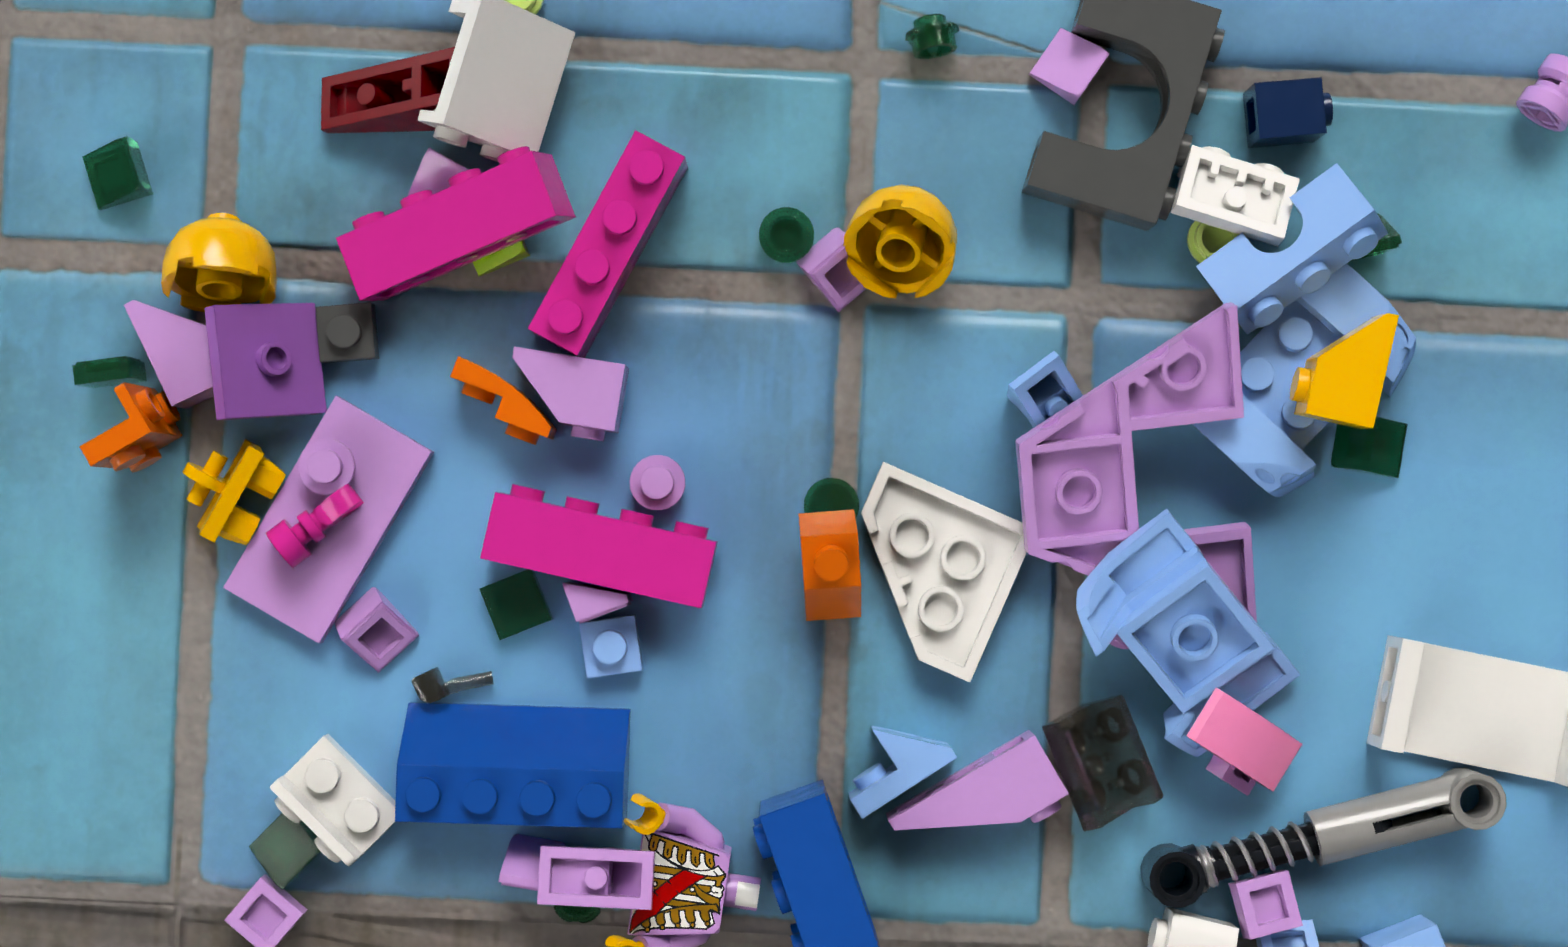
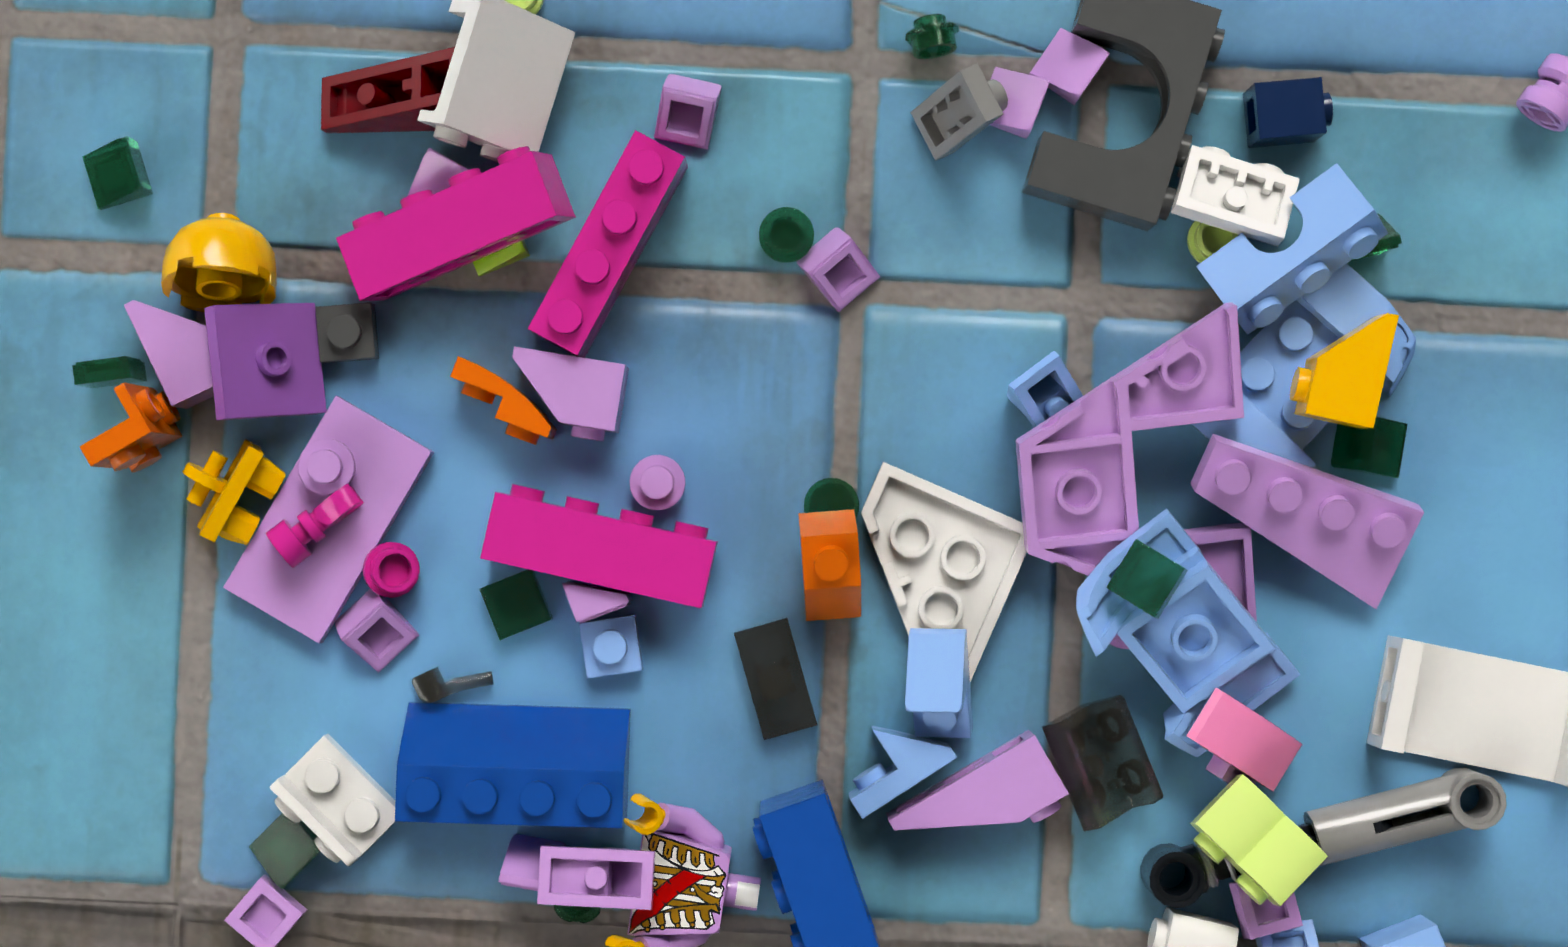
yellow cylinder [843,184,957,299] -> none
none -> dark pink plate [363,542,420,598]
none -> lavender slope [654,74,722,150]
none -> clear smoke tile [734,617,817,740]
none -> light blue slope [905,628,973,738]
none -> light grey tile [910,63,1008,161]
none -> lavender slope [990,67,1050,139]
none -> clear green tile [1106,539,1188,619]
none -> lavender wing [1190,434,1424,609]
none -> yellowish green brick [1190,774,1328,906]

